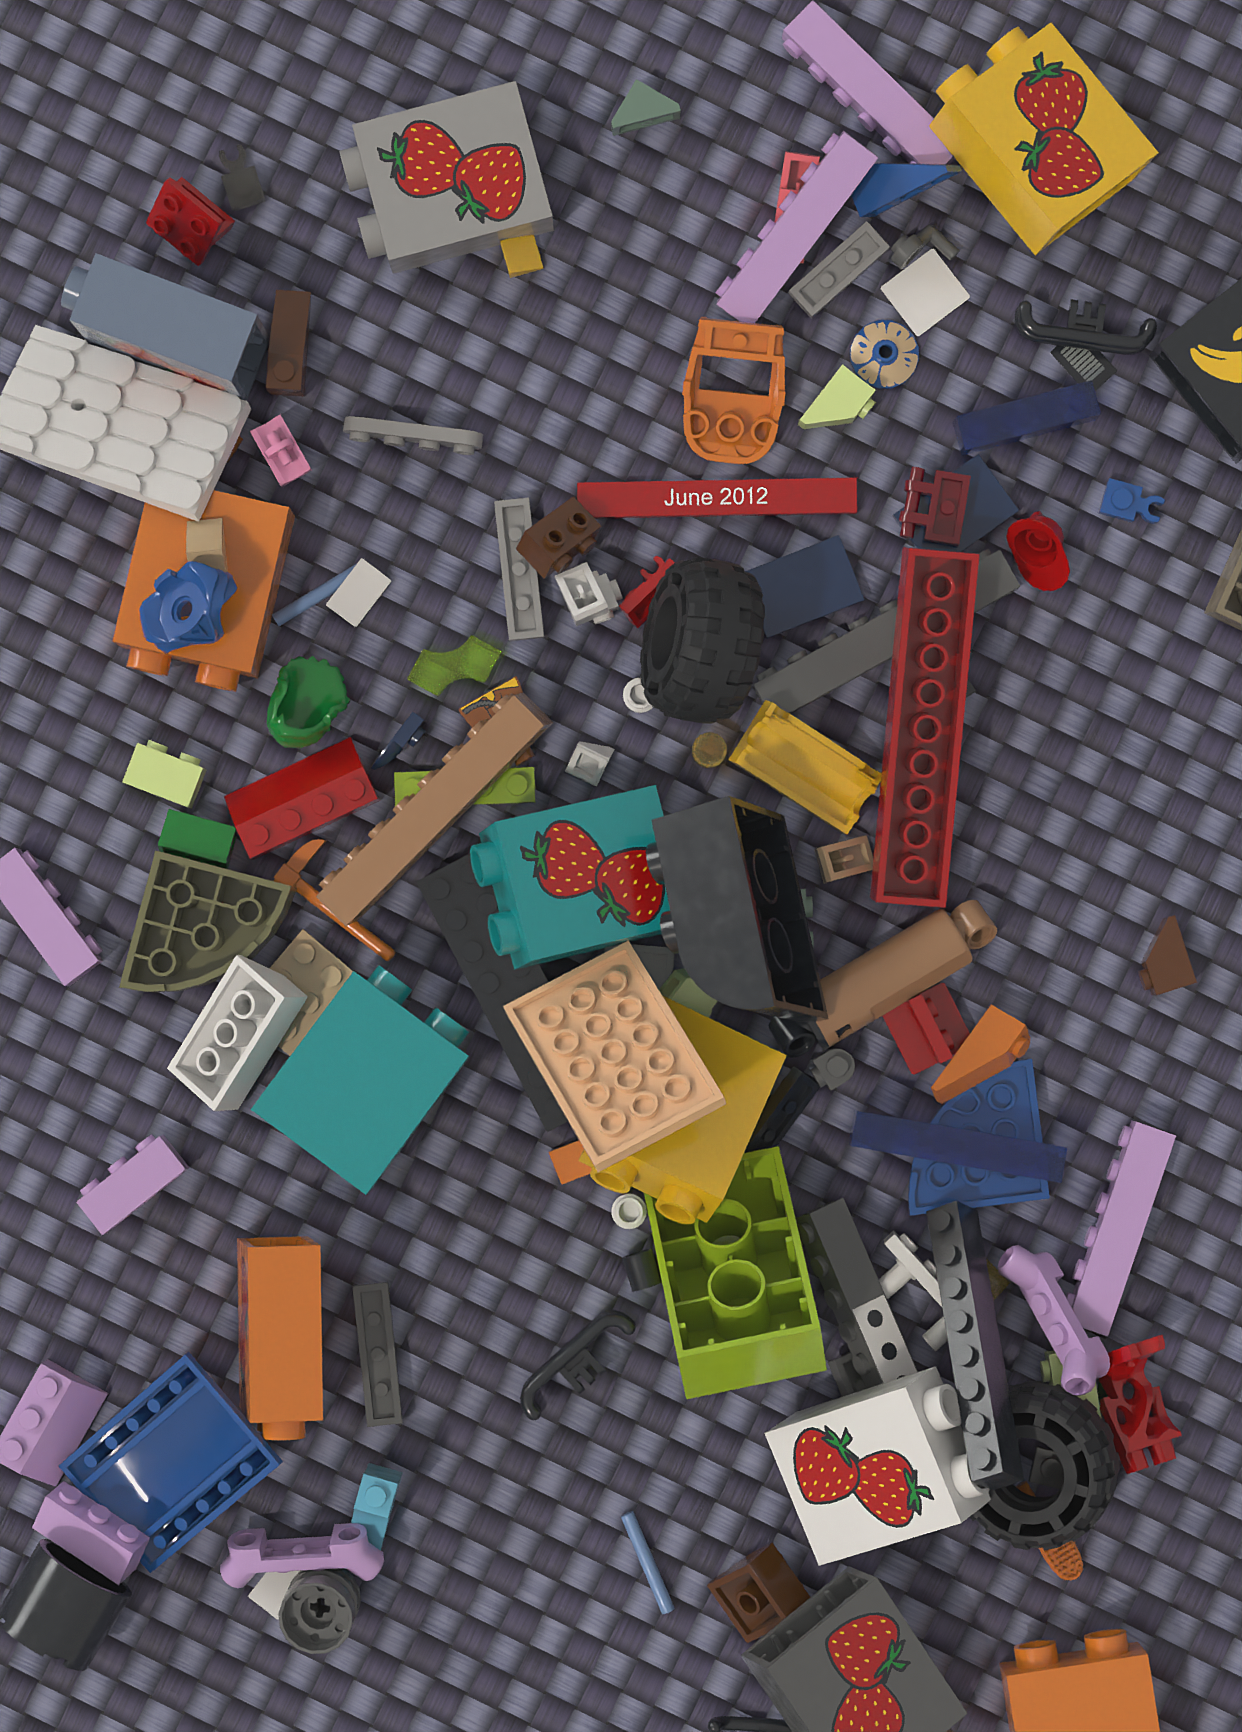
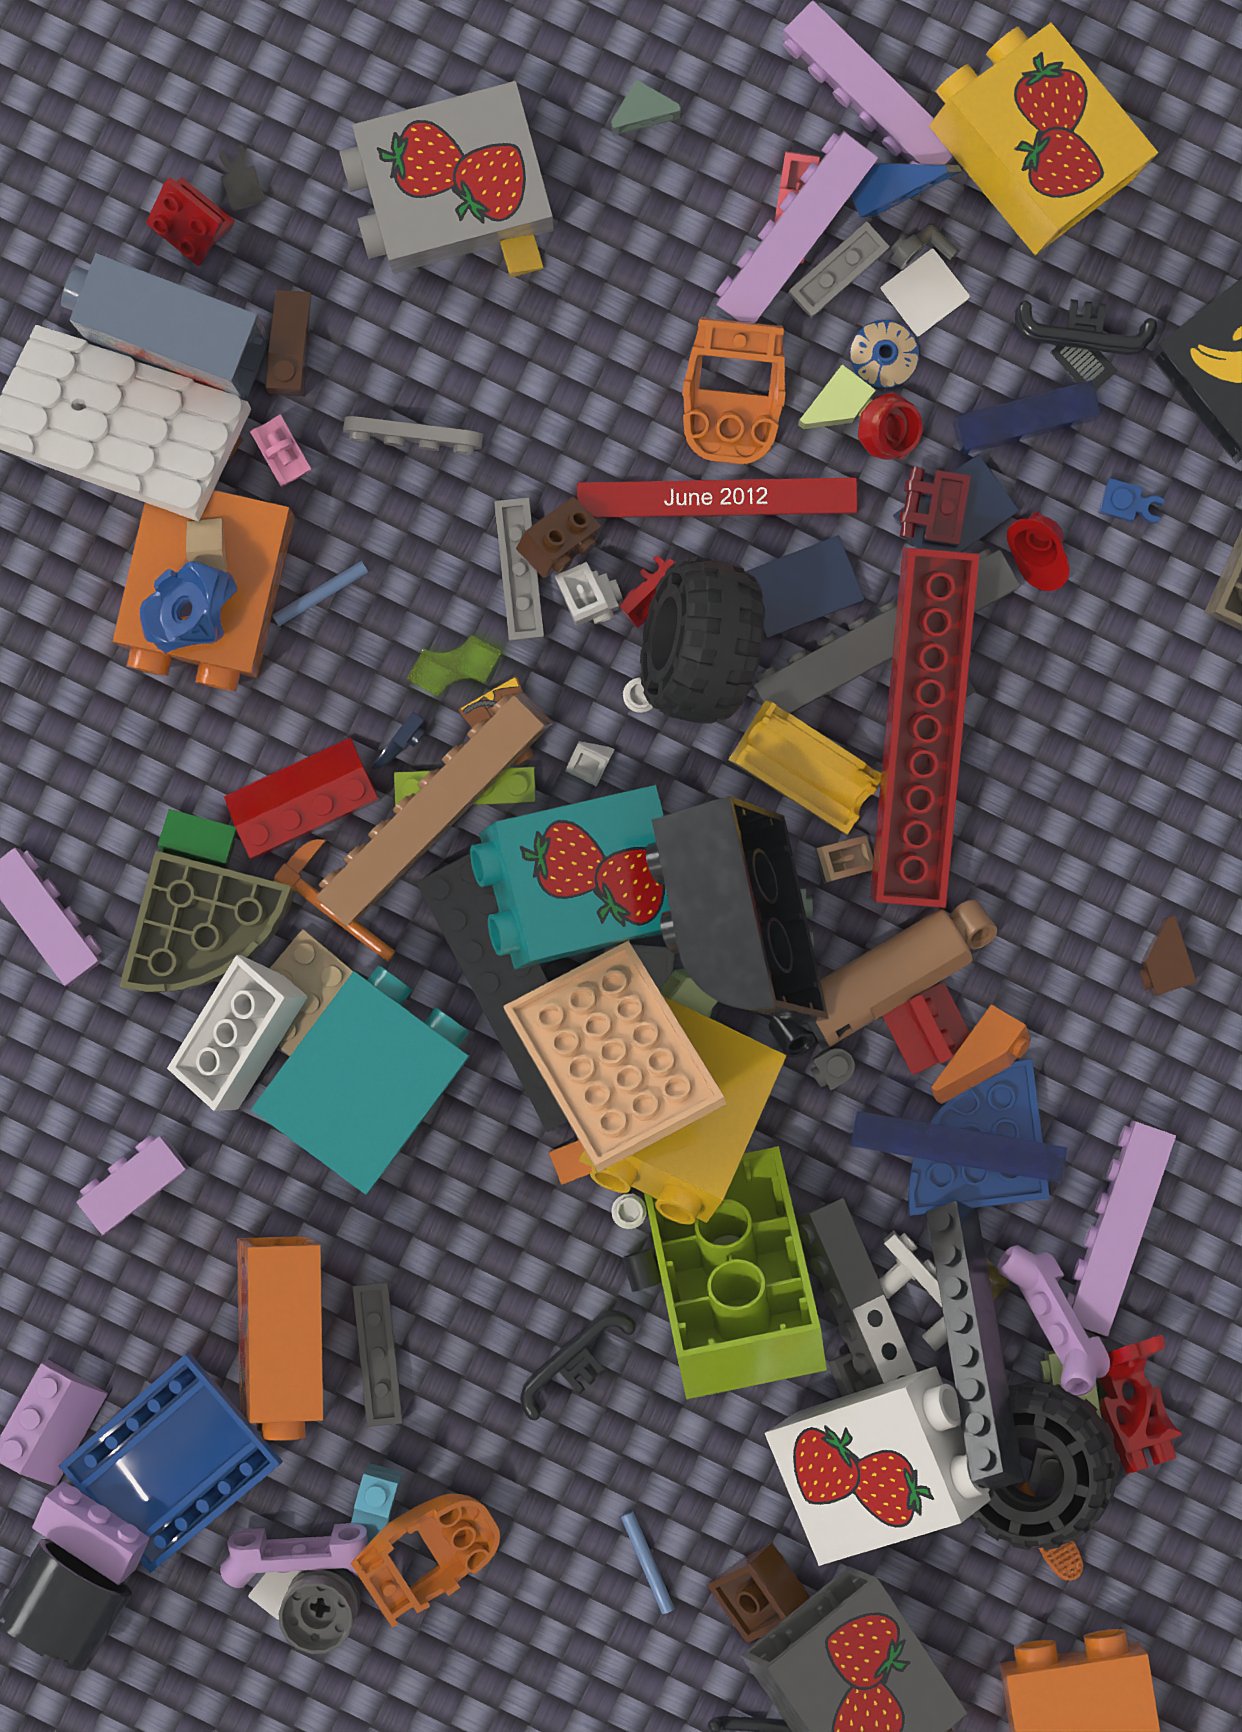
yellowish green brick [122,740,207,809] -> none
green piece [266,656,350,749] -> none
white sticker [326,558,391,627] -> none
clear yellow wheel [692,732,727,768] -> none
black plate [744,1066,820,1153] -> none
none -> orange slope [350,1494,500,1628]
none -> red hat [858,392,923,460]

